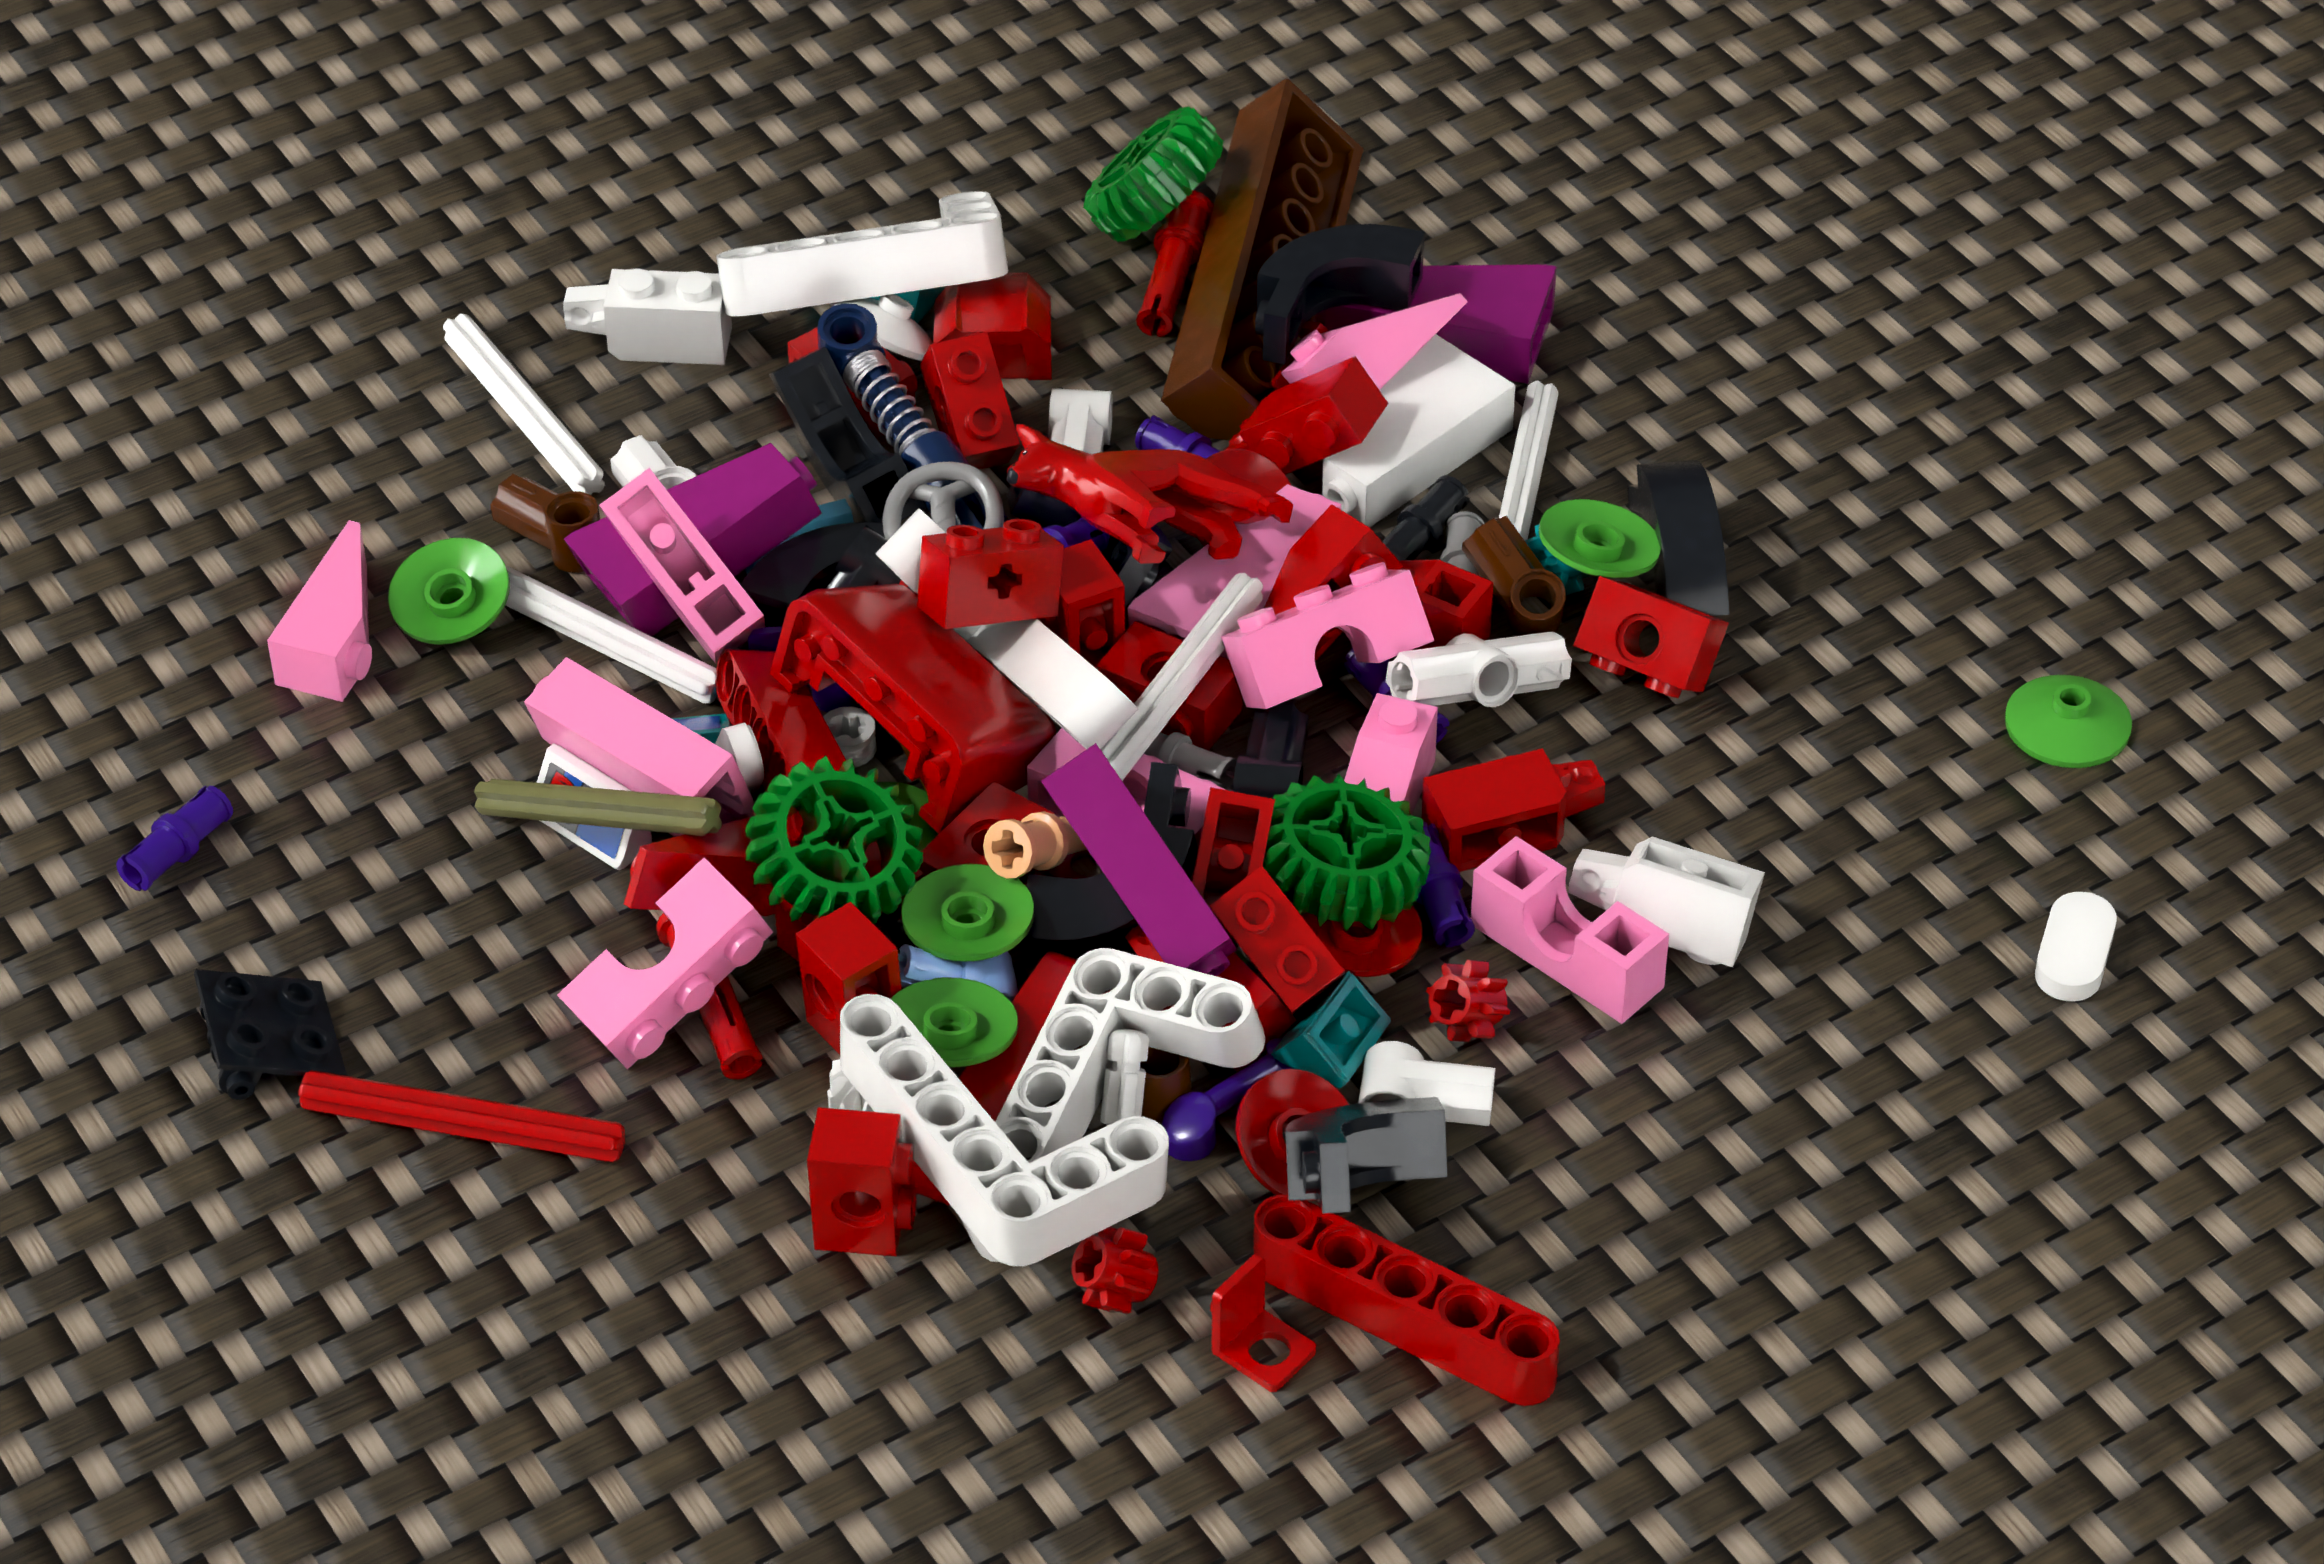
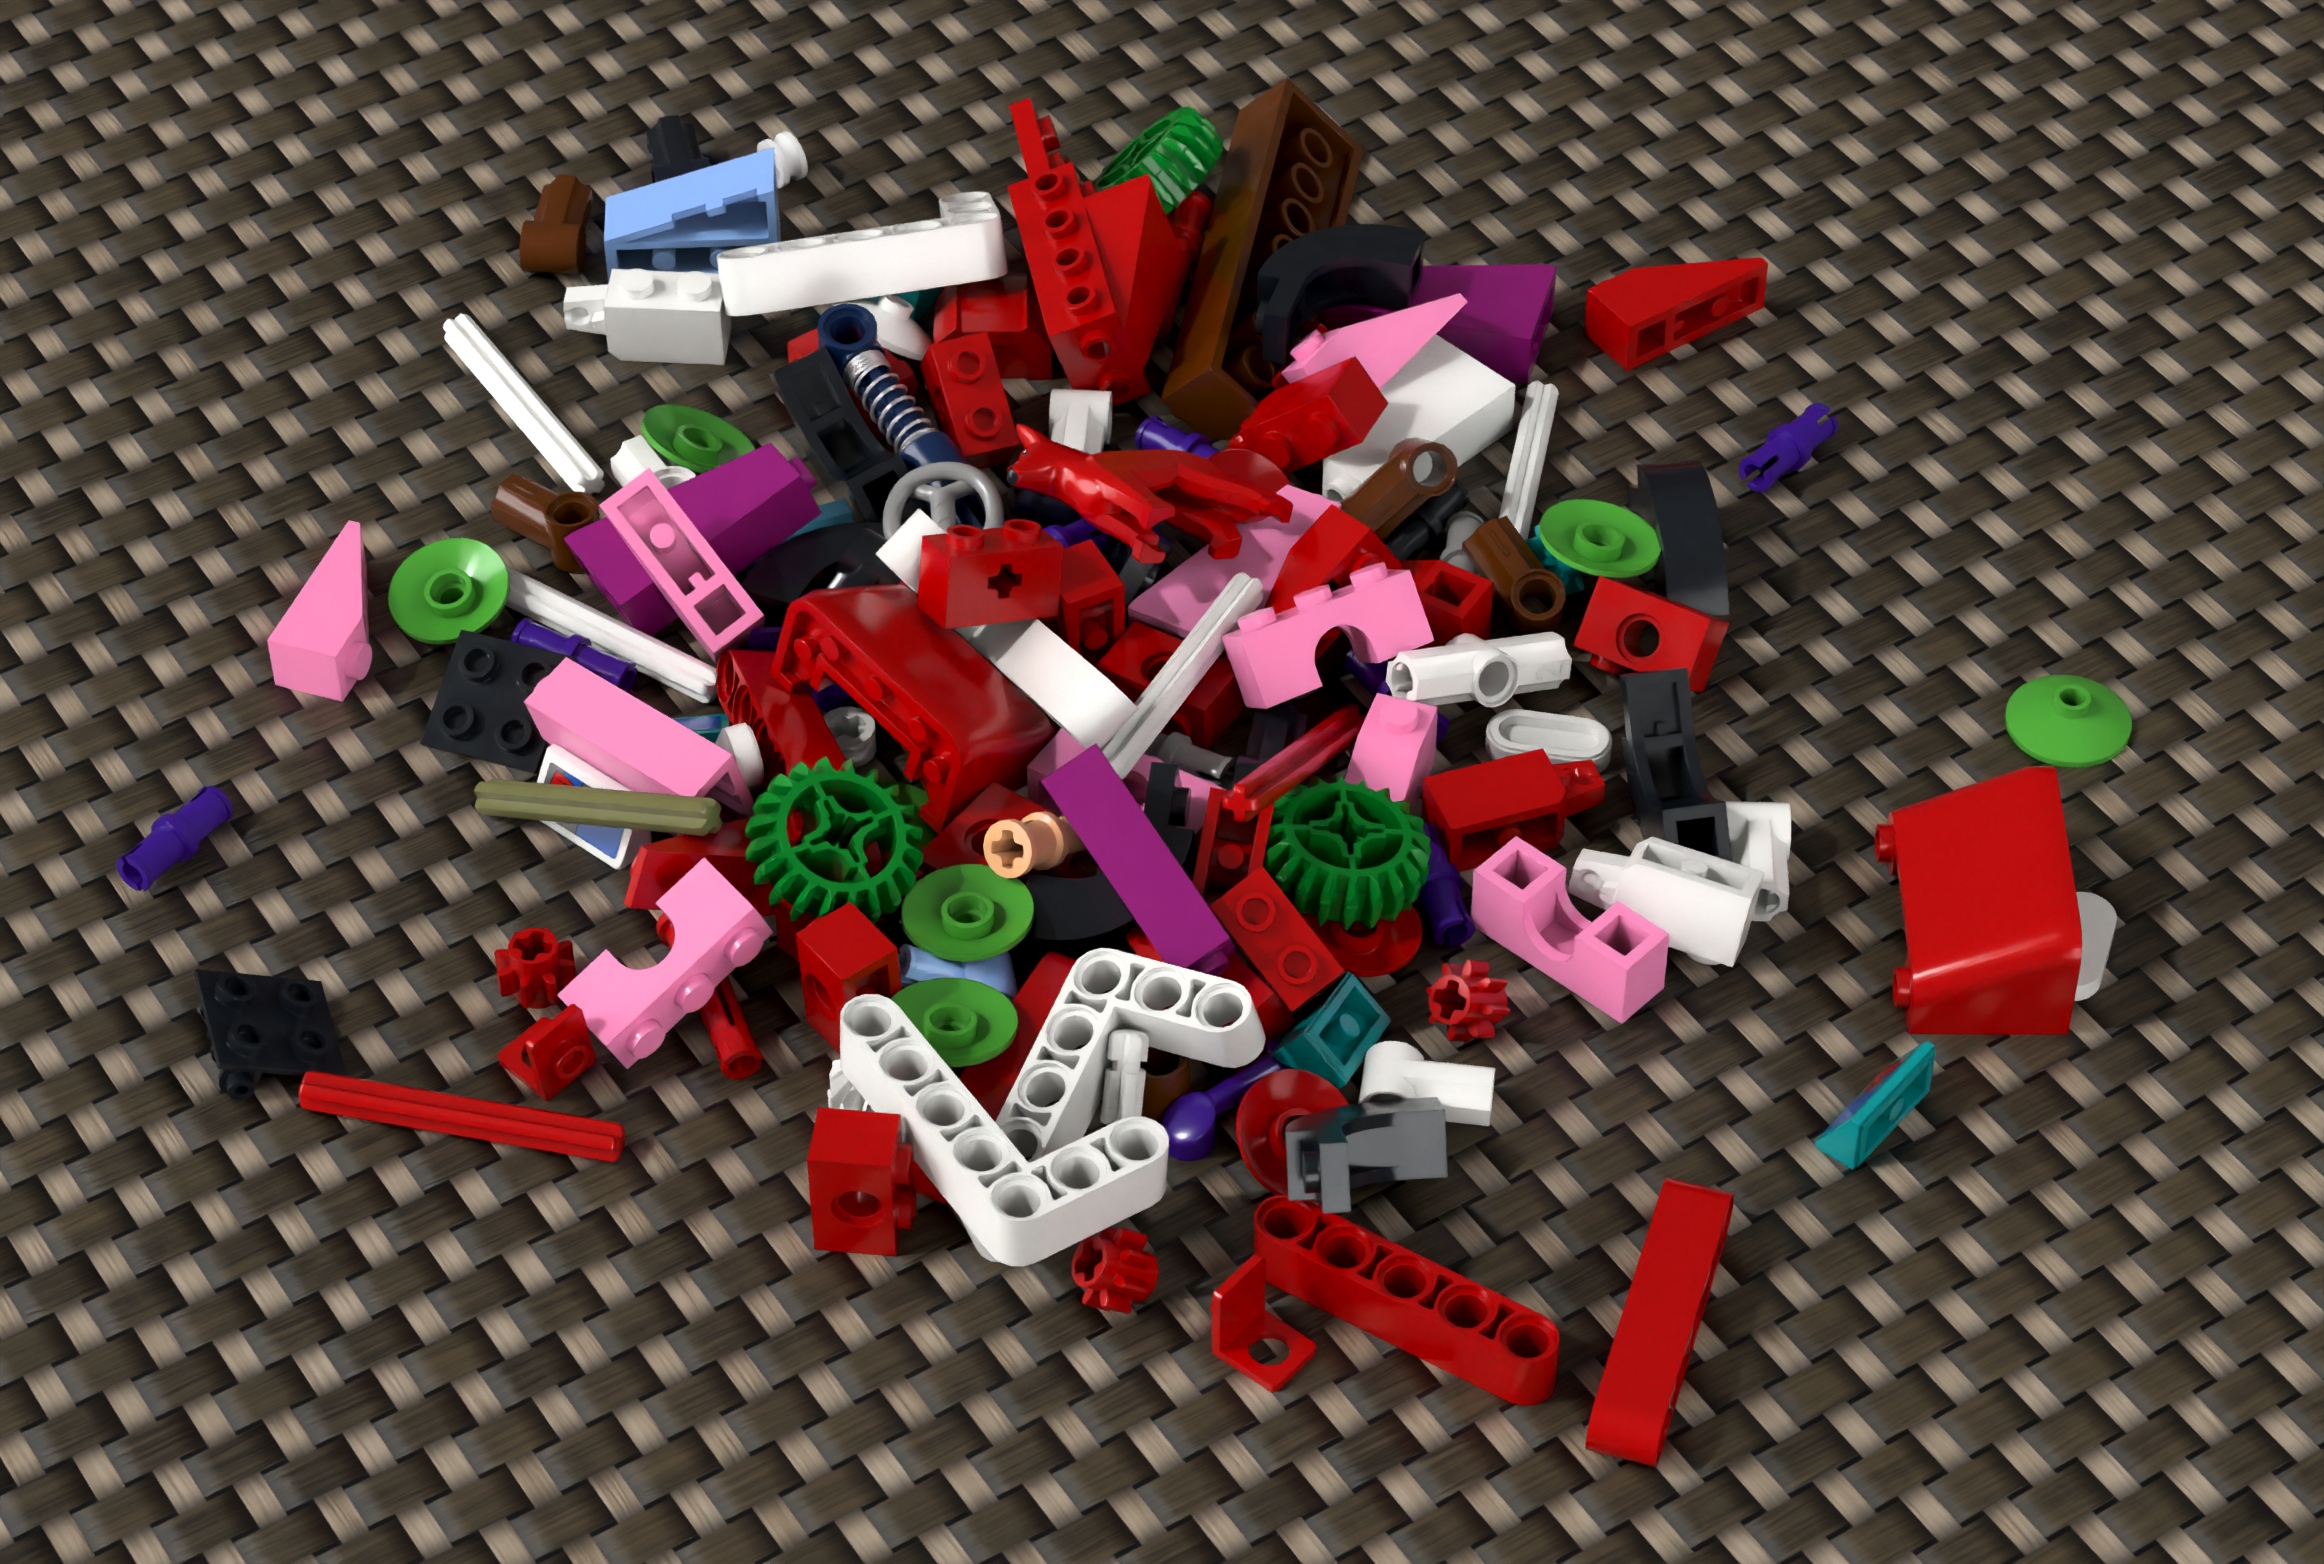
none -> black hinge [420,629,578,774]
none -> red gear [494,928,577,1009]
none -> red bracket [498,1004,597,1102]
none -> dark purple pin [511,618,637,693]
none -> reddish brown piece [519,175,593,275]
none -> light blue wedge [604,147,781,284]
none -> bright green dish [641,404,755,476]
none -> black piece [646,115,710,183]
none -> white bush [757,131,808,188]
none -> red wedge [1007,98,1185,407]
none -> red axle [1222,704,1366,823]
none -> reddish brown piece [1340,437,1458,540]
none -> white tile [1485,709,1612,773]
none -> red slope [1584,257,1768,371]
none -> red beam [1585,1177,1735,1467]
none -> black arch [1620,667,1732,862]
none -> white piece [1724,801,1791,921]
none -> dark purple pin [1738,403,1838,492]
none -> teal slope [1814,1041,1936,1169]
none -> red windscreen [1875,766,2082,1035]

